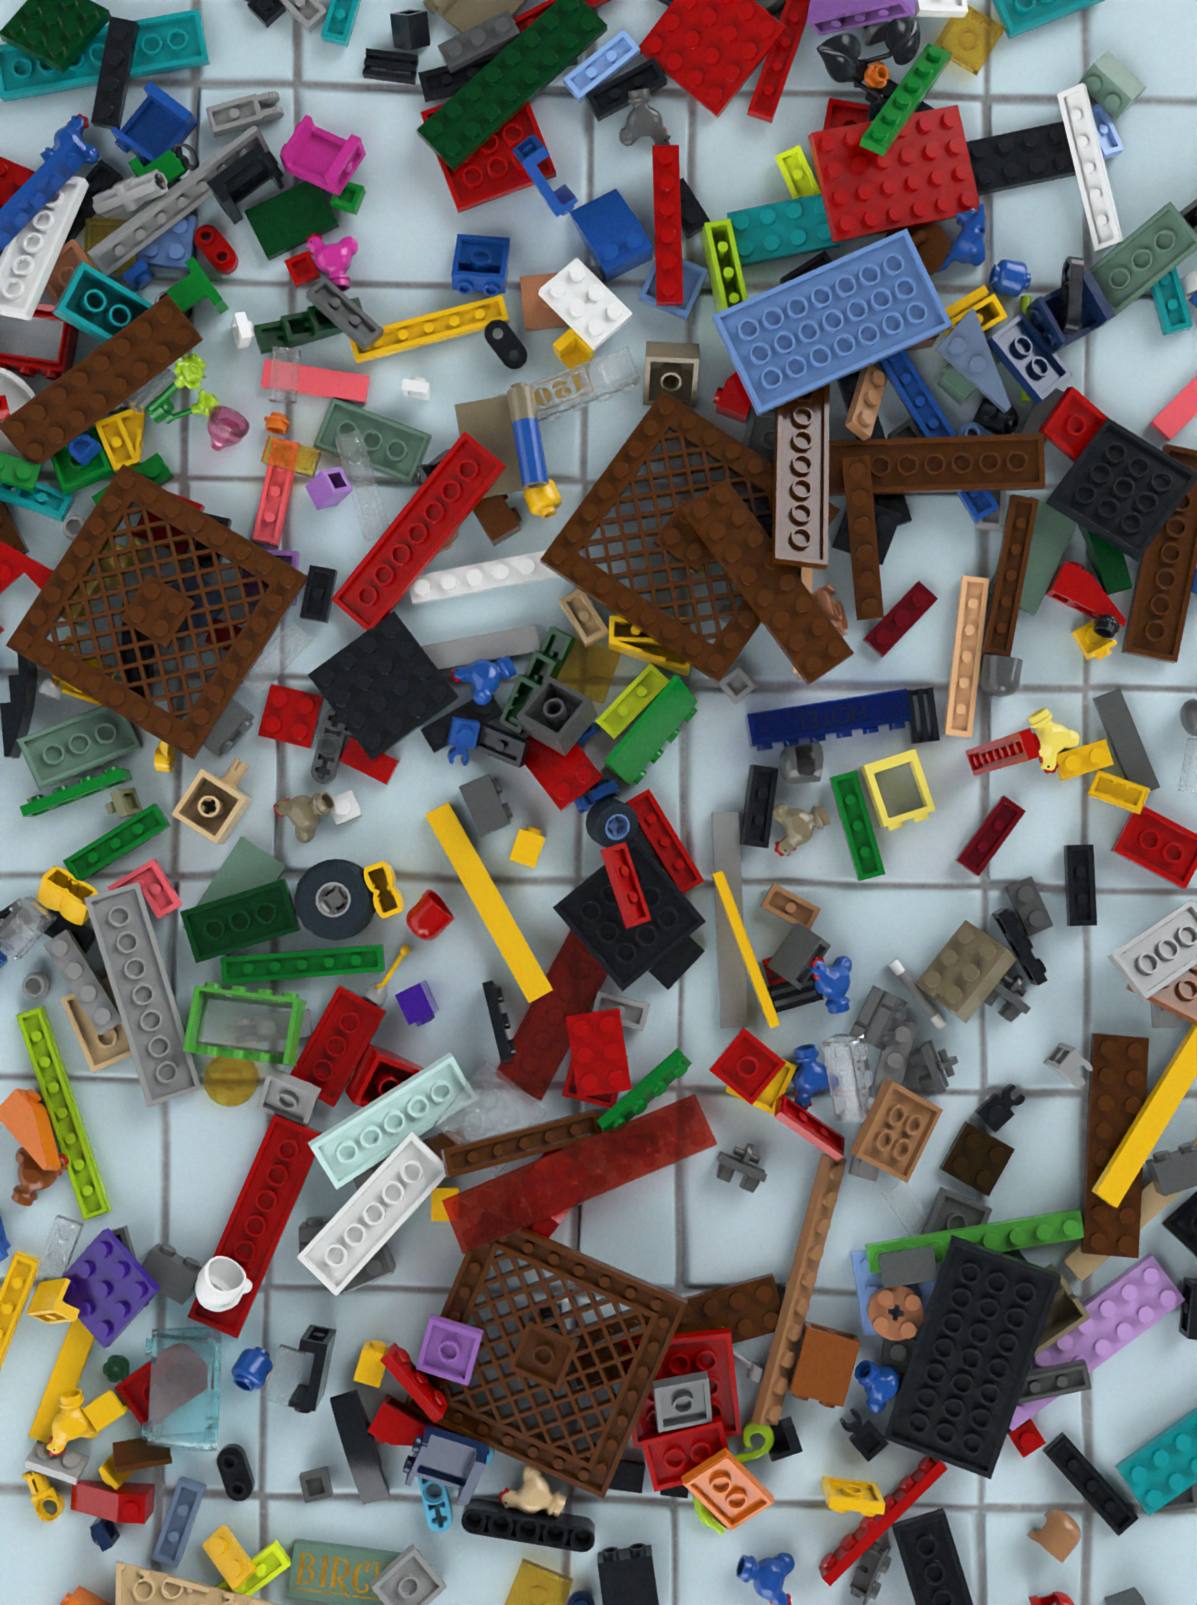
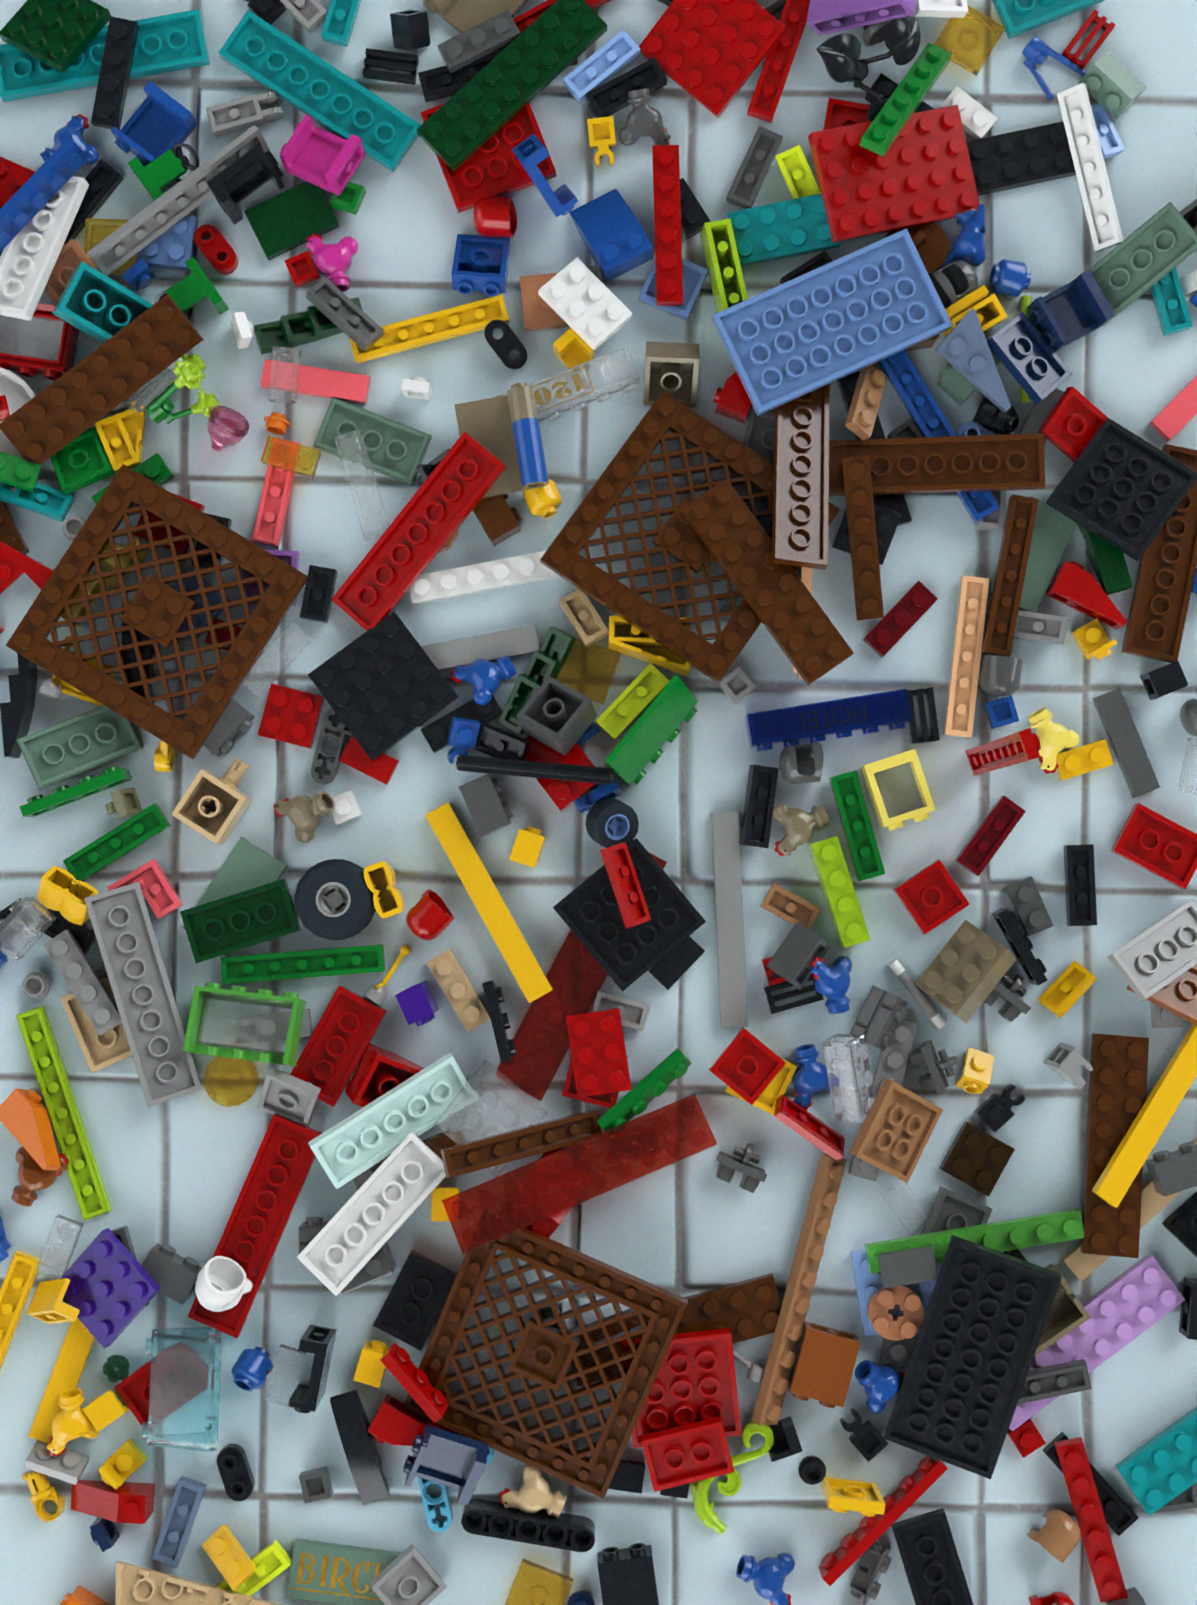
blue tile [68,434,102,467] -> none
light grey piece [92,169,168,219] -> none
reddish brown panel [112,1433,172,1473] -> none
medium lavender brick [305,467,353,510] -> none
medium lavender plate [416,1314,484,1386] -> none
red plate [625,789,704,894] -> none
dark grey plate [652,1371,713,1432] -> none
orange tile [681,1448,775,1531] -> none
yellow tile [711,871,780,1028] -> none
nougat plate [812,584,848,637] -> none
orange plate [864,61,889,89] -> none
black beam [1058,256,1084,335] -> none
yellow plate [1087,770,1150,815] -> none
black plate [1093,614,1120,638] -> none
none -> teal plate [218,10,421,172]
none -> black plate [373,1250,457,1351]
none -> tan plate [427,949,490,1032]
none -> black axle [456,755,614,785]
none -> red helmet [473,197,517,238]
none -> yellow plate [587,116,616,168]
none -> dark grey plate [726,126,783,209]
none -> black plate [798,1456,826,1485]
none -> lime brick [808,836,871,948]
none -> red plate [893,860,970,934]
none -> dark grey helmet [930,260,978,308]
none -> white plate [940,86,998,140]
none -> yellow bracket [955,1047,994,1094]
none -> blue plate [984,695,1019,729]
none -> light grey hinge [1014,610,1069,645]
none -> blue plant [1022,36,1086,100]
none -> yellow plate [1038,960,1097,1019]
none -> red plate [1054,1437,1128,1603]
none -> red tile [1062,10,1116,69]
none -> black panel [1140,661,1188,700]

